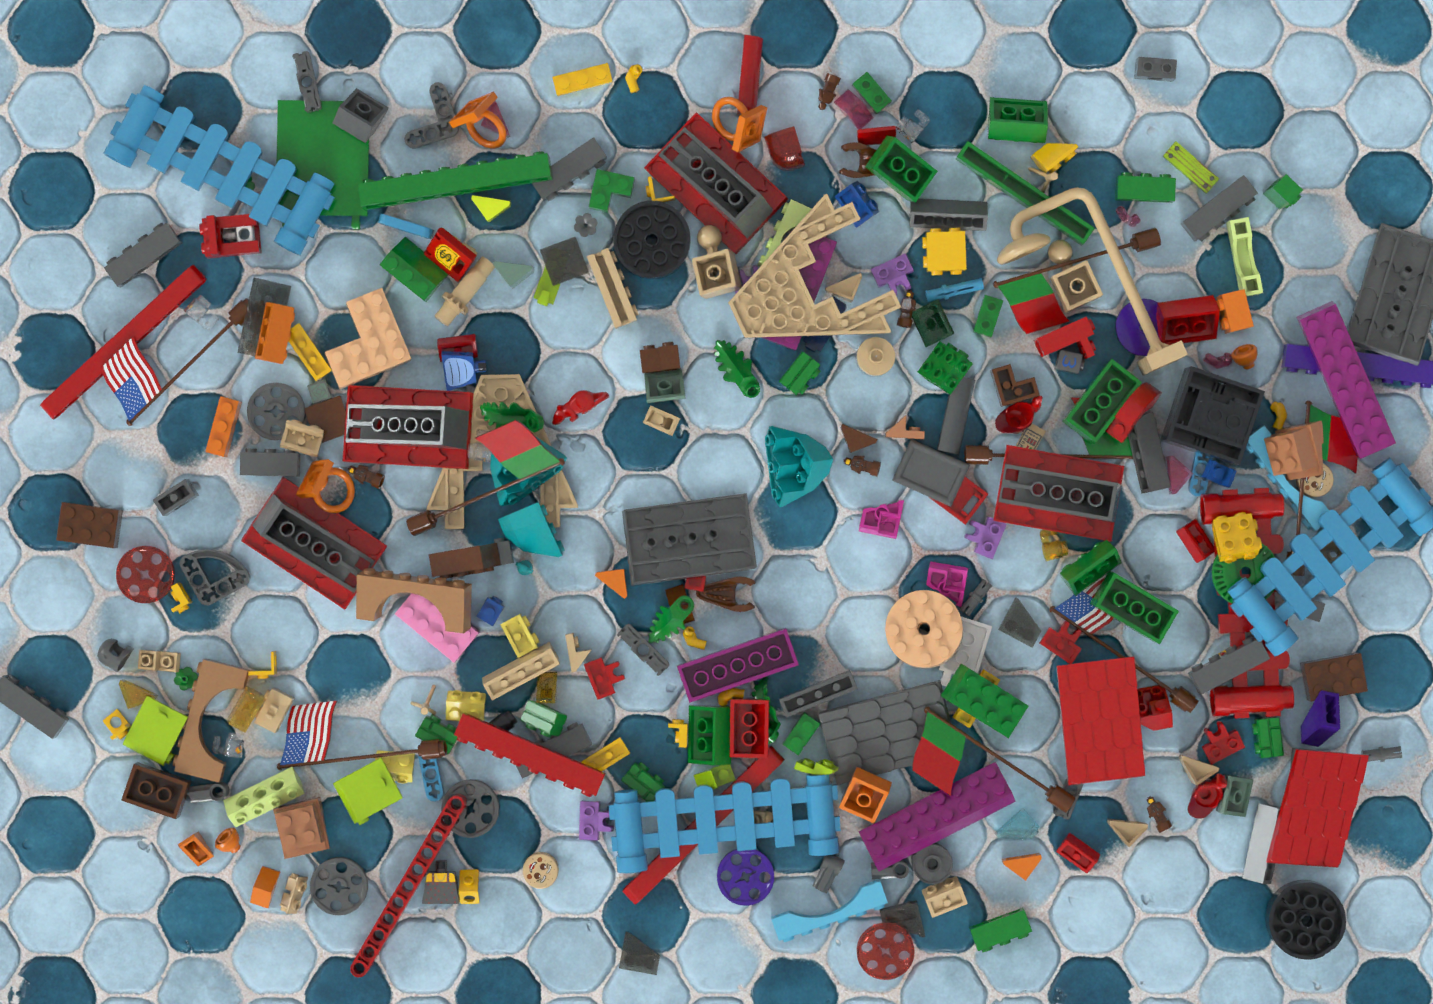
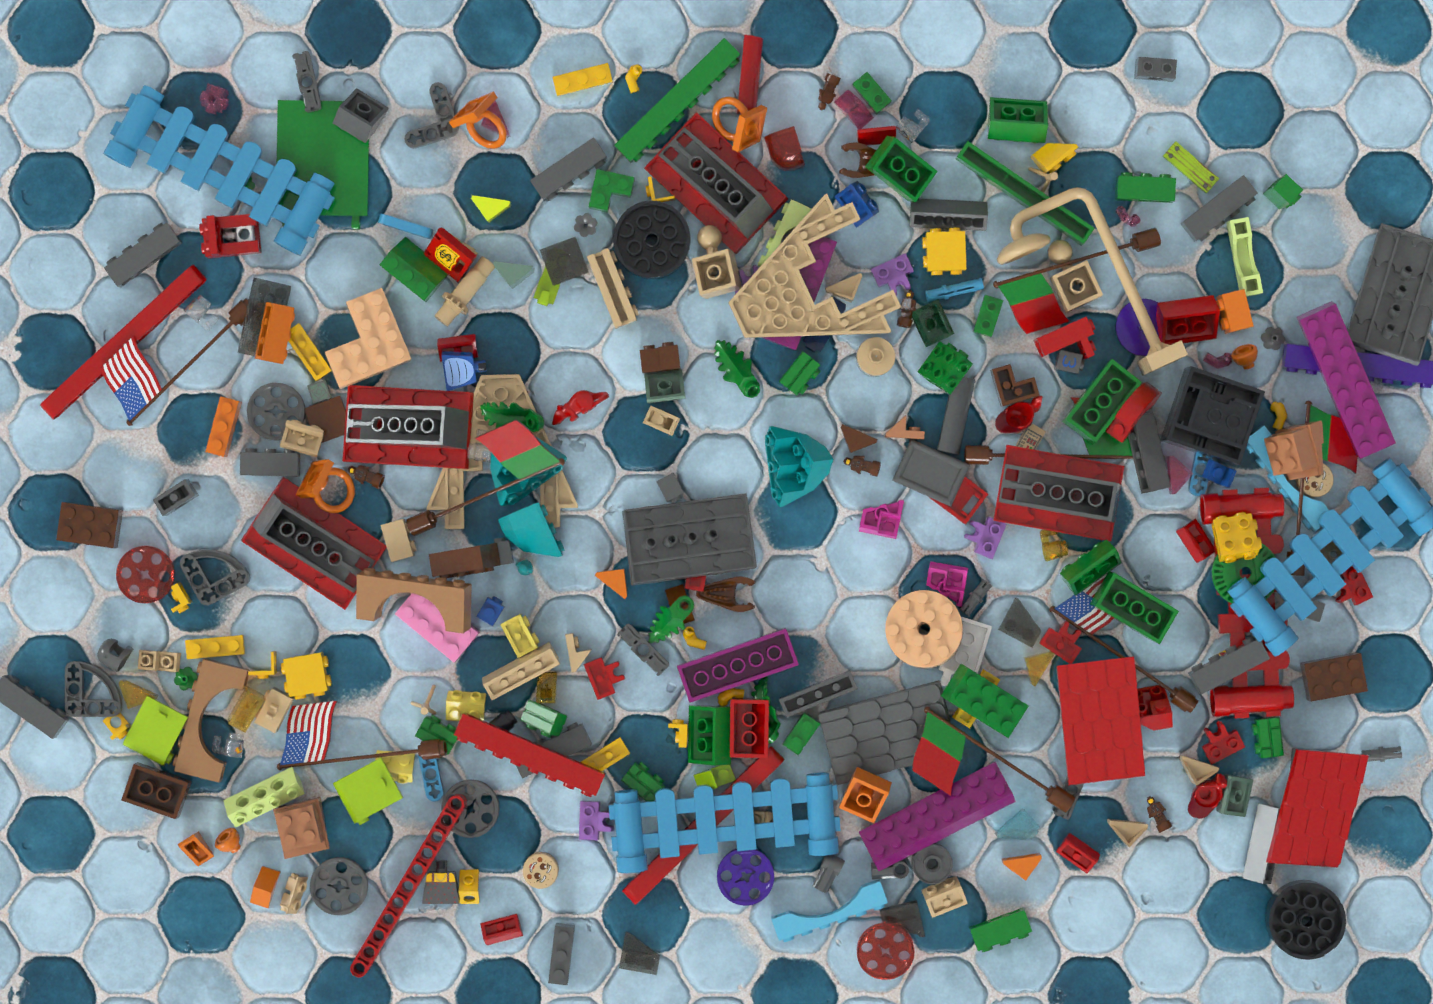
dark grey piece [189,782,230,803] -> none
green brick [358,151,553,210] -> none
lime slope [794,758,839,775] -> none
dark purple slope [1301,690,1341,747] -> none
none -> dark grey beam [65,661,122,717]
none -> yellow plate [185,635,245,659]
none -> clear pink brick [199,83,229,115]
none -> yellow brick [281,652,332,700]
none -> tan brick [381,519,417,562]
none -> red slope [480,914,523,945]
none -> dark grey brick [548,923,575,985]
none -> green brick [614,38,740,163]
none -> dark grey brick [656,473,684,503]
none -> clear yellow slope [1023,651,1055,686]
none -> dark grey plant [1261,327,1285,350]
none -> red plate [1335,566,1373,606]

